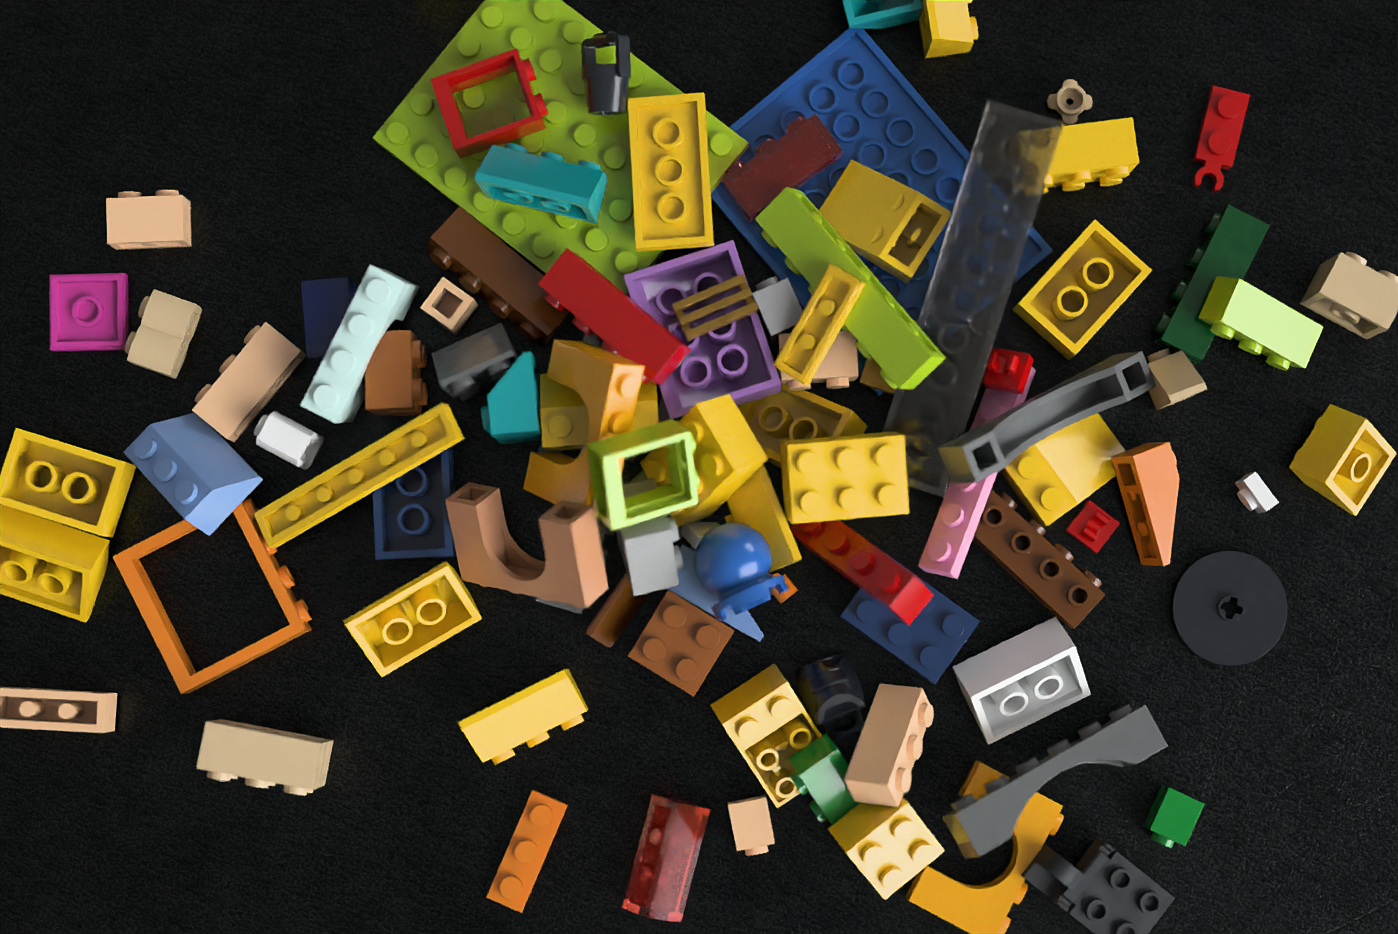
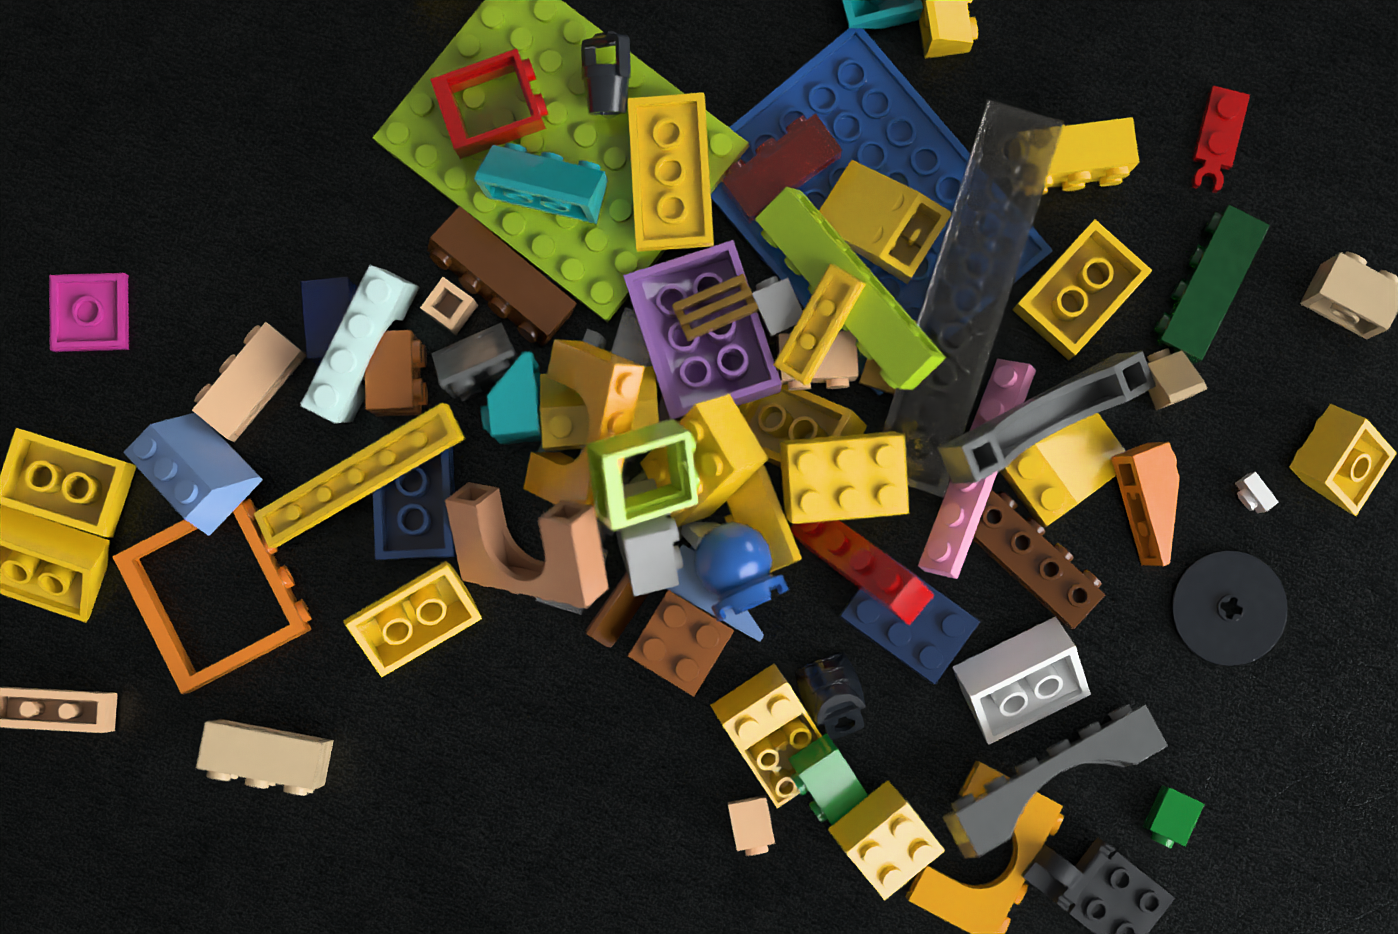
light nougat brick [106,190,192,250] -> none
tan brick [125,289,202,379] -> none
white brick [254,411,323,470] -> none
yellow slope [458,669,589,765] -> none
orange plate [486,790,568,913] -> none
red brick [538,248,691,385] -> none
clear red brick [622,794,710,923] -> none
orange hand [770,573,798,604] -> none
light nougat brick [844,684,934,807] -> none
red tile [983,348,1034,394] -> none
tan plate [1047,79,1093,125] -> none
red tile [1065,500,1120,554] -> none
brick [1199,276,1323,371] -> none

